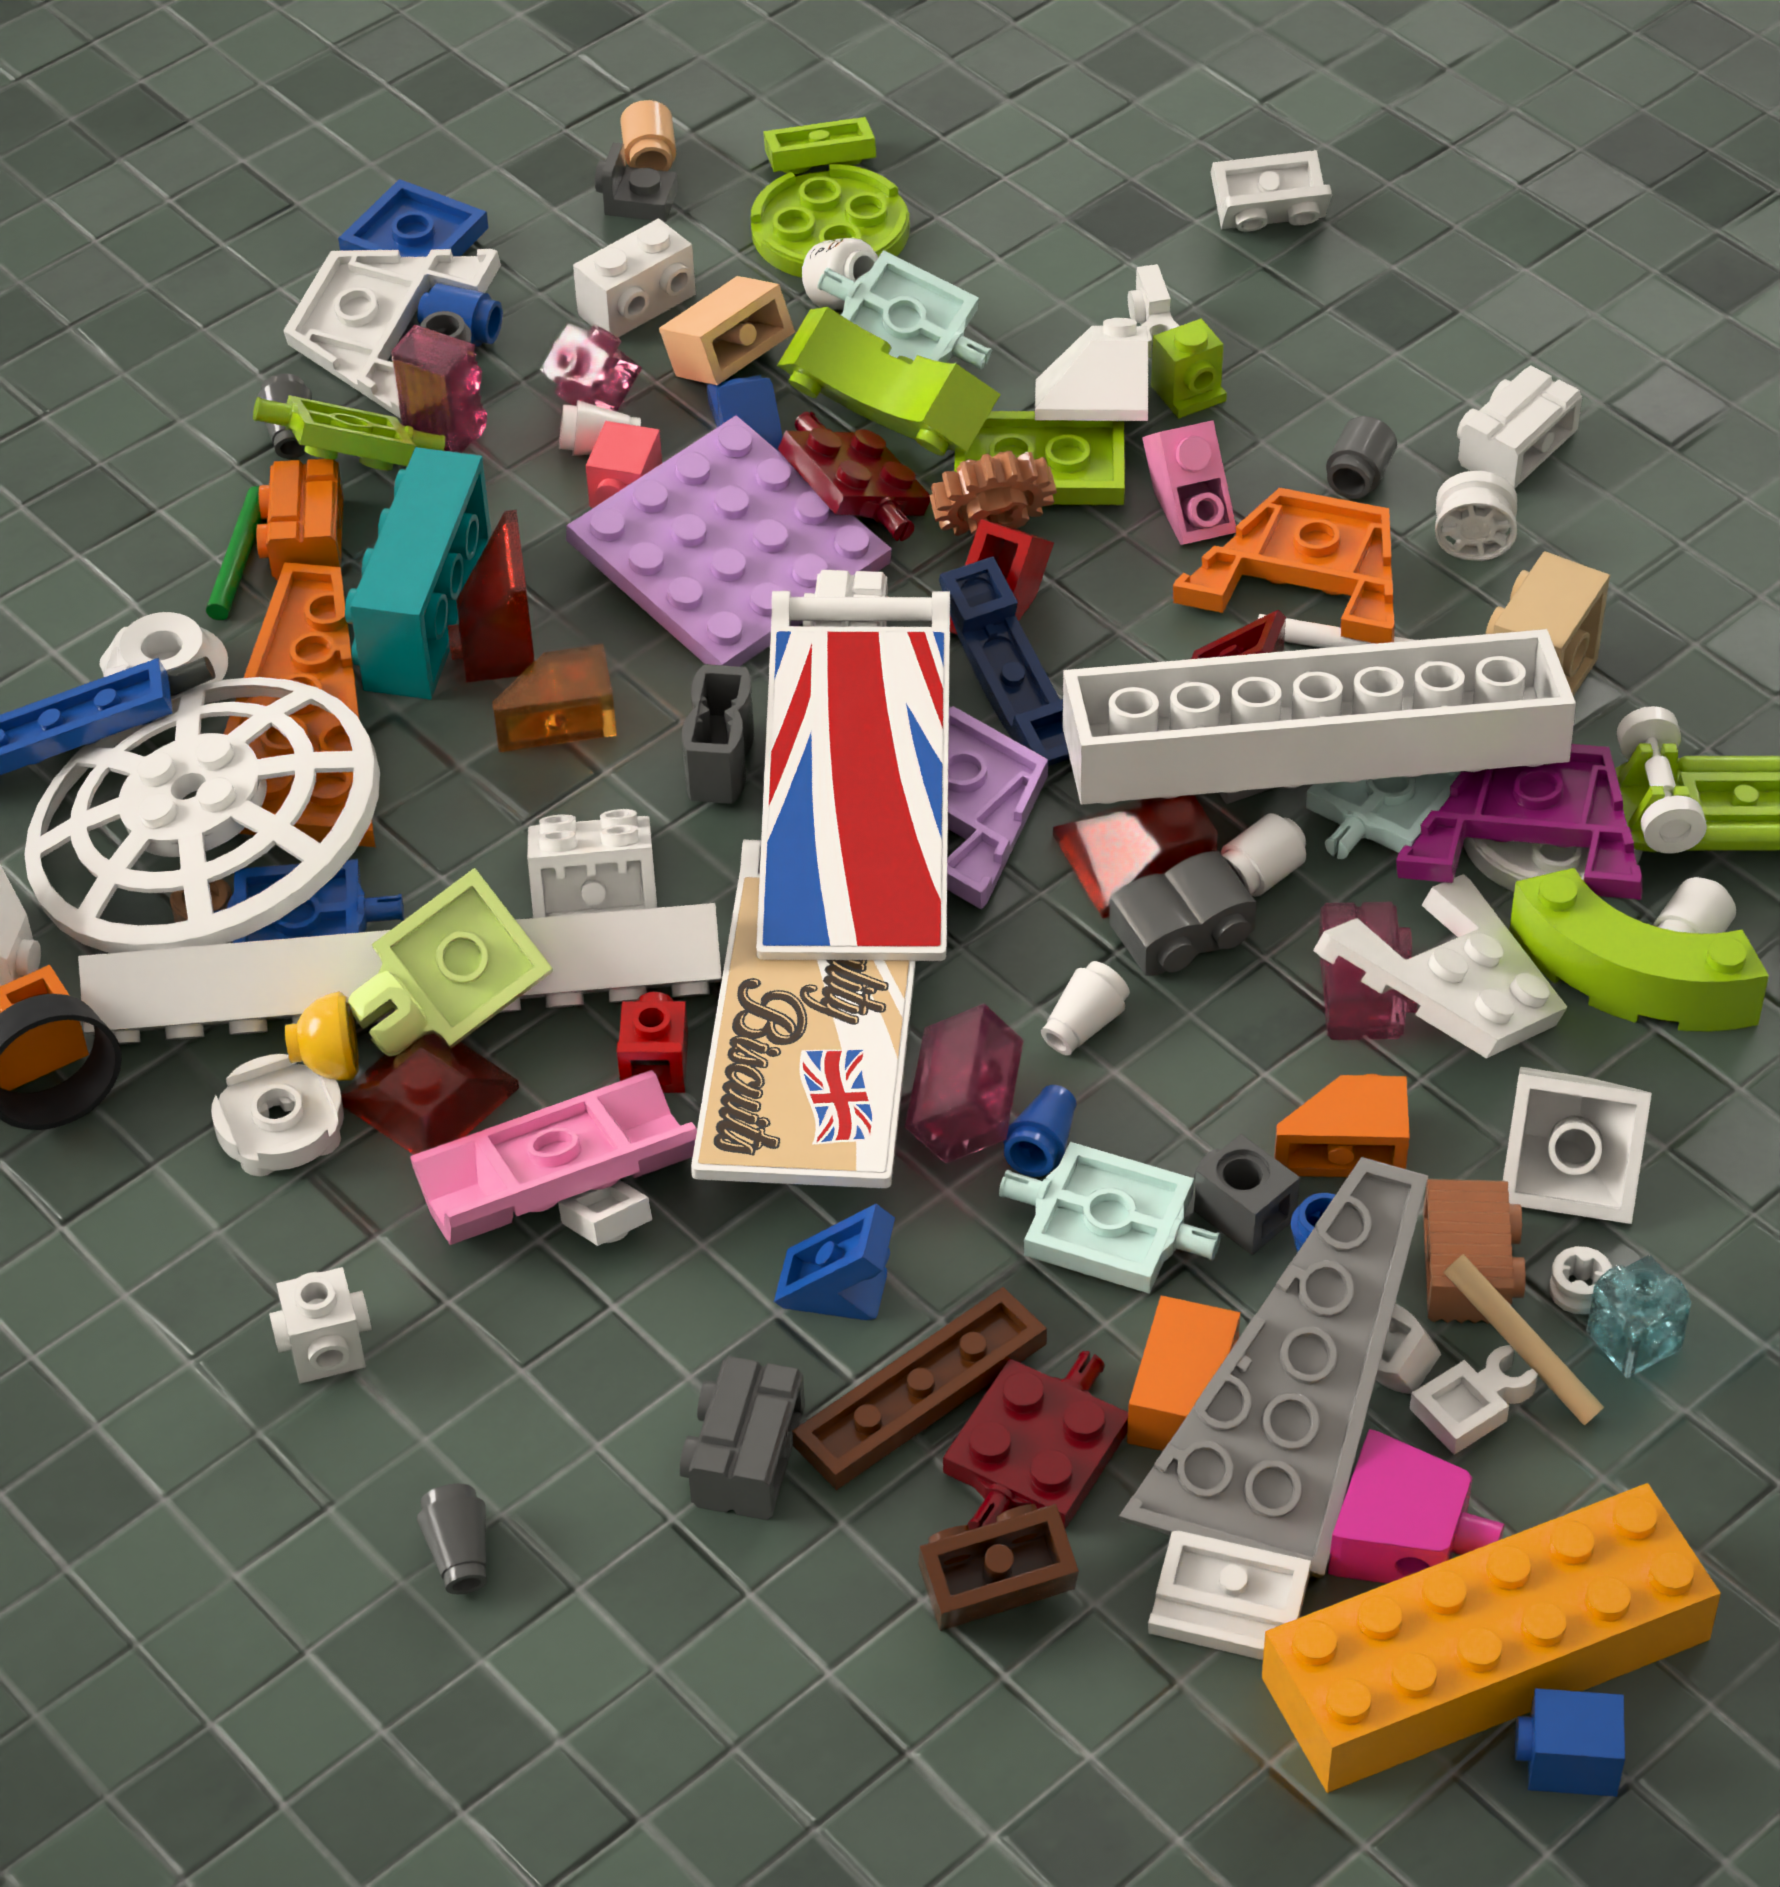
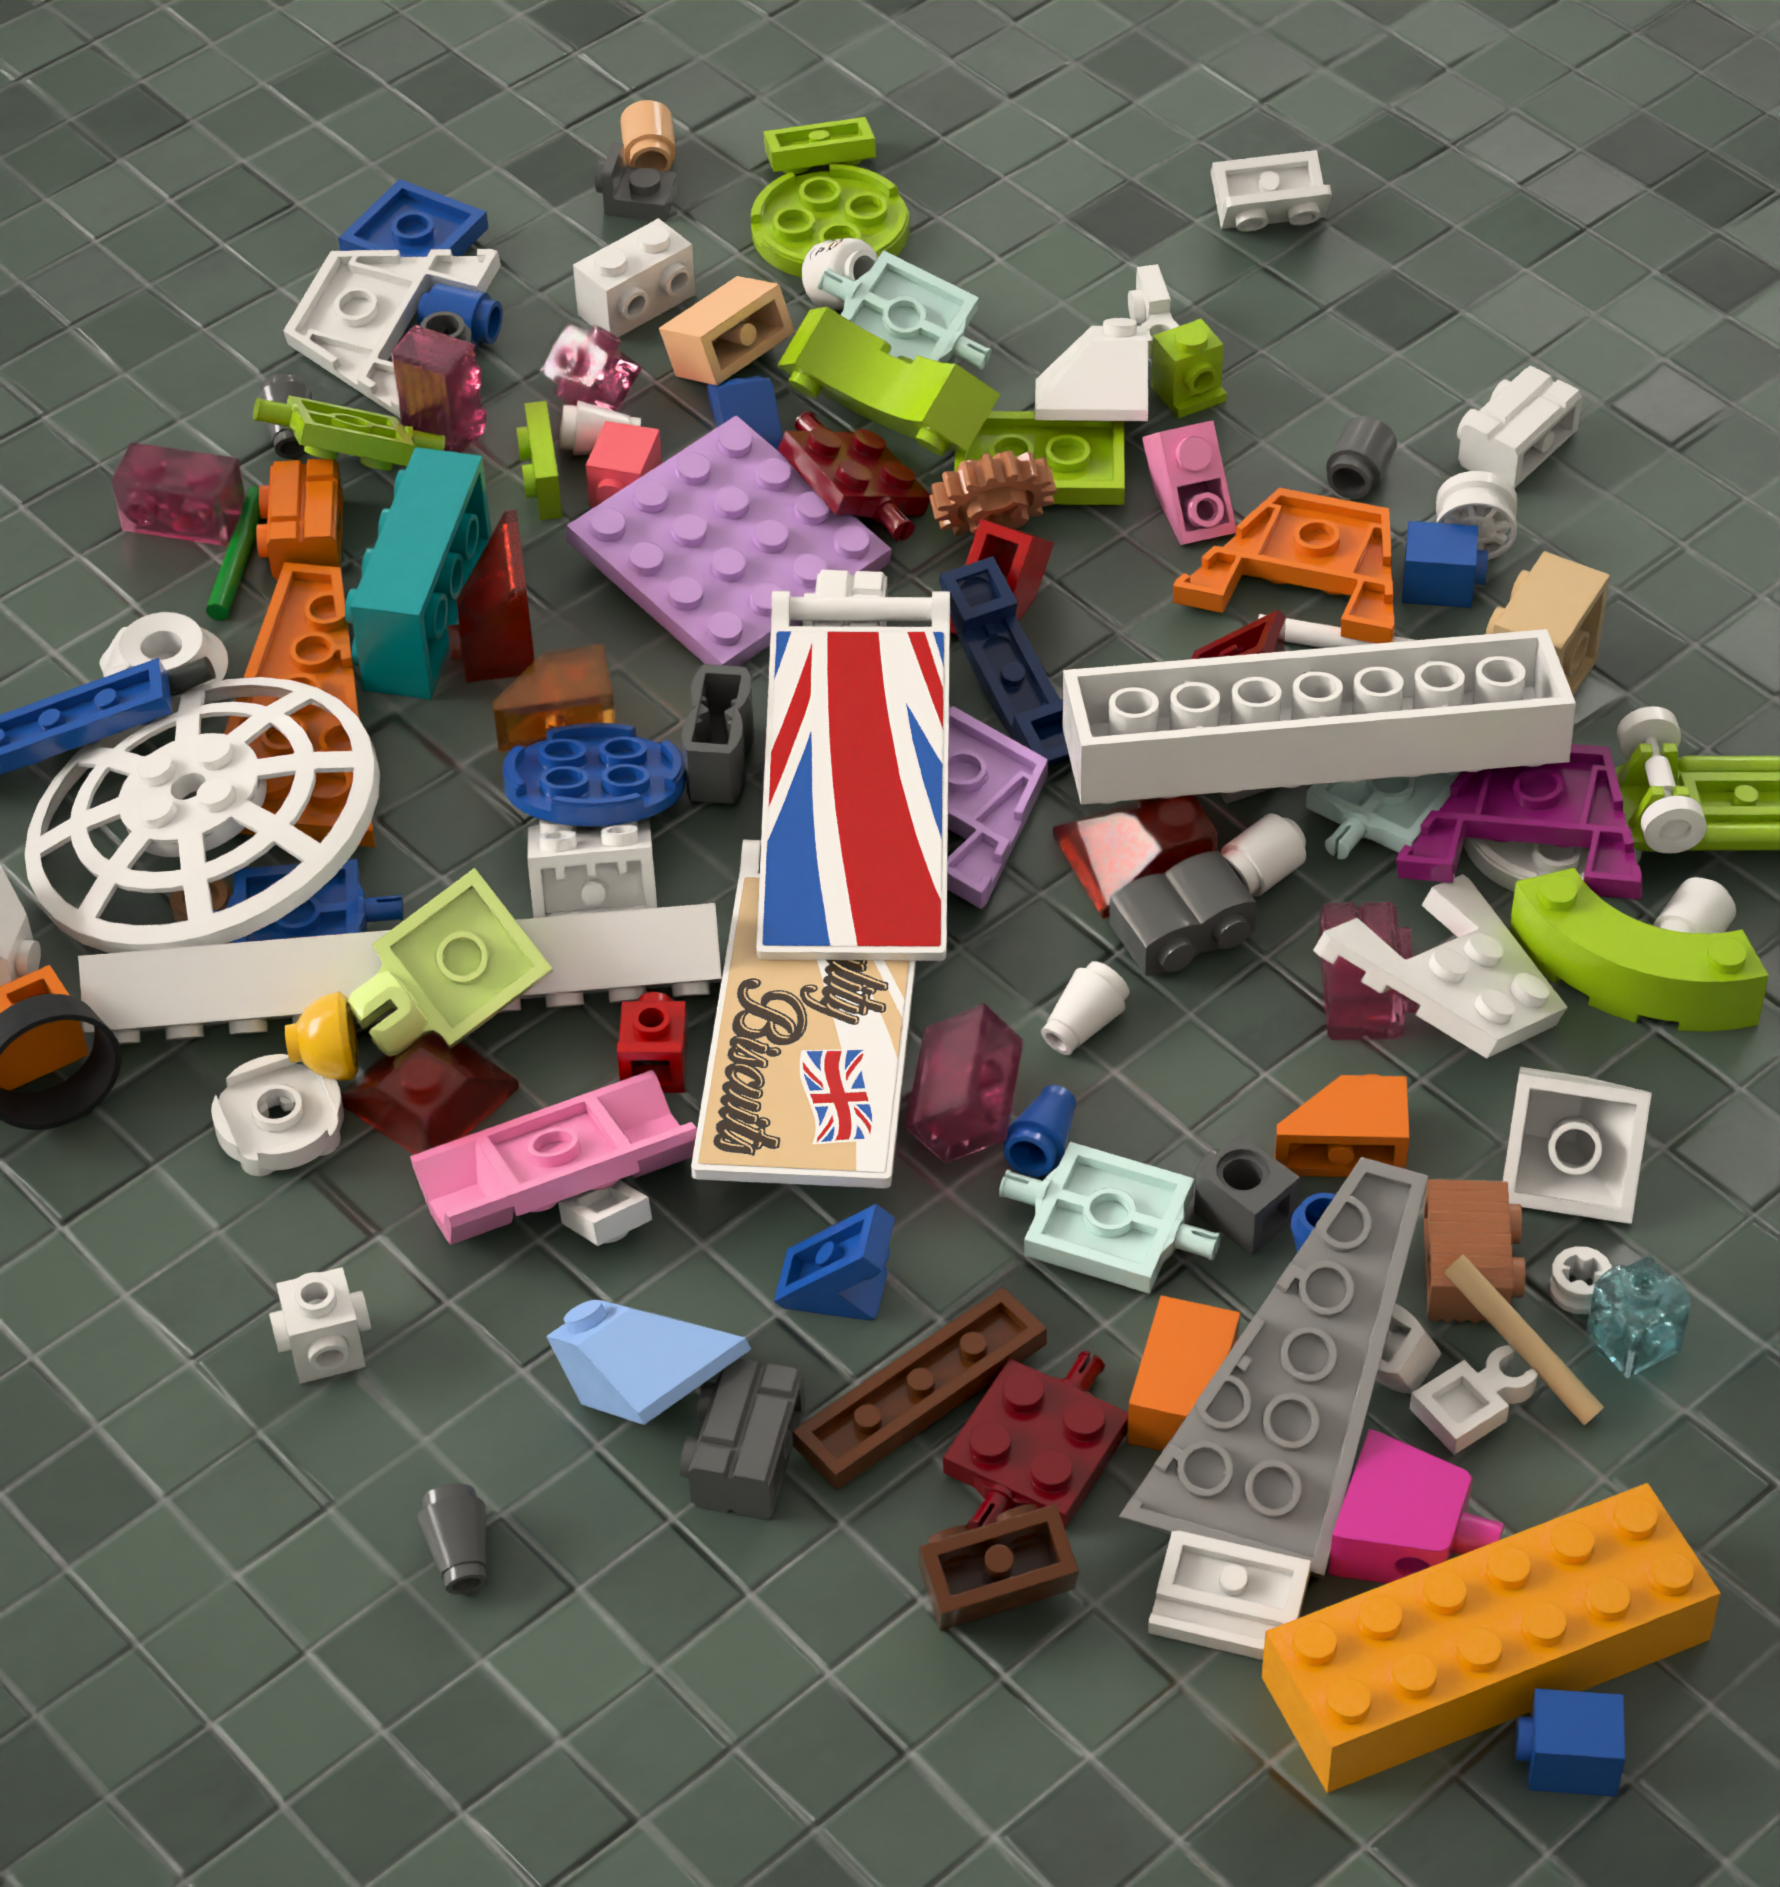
none -> clear pink brick [111,443,245,546]
none -> blue tile [503,723,685,826]
none -> lime plate [516,401,563,520]
none -> light blue slope [546,1300,751,1425]
none -> blue brick [1402,521,1488,608]

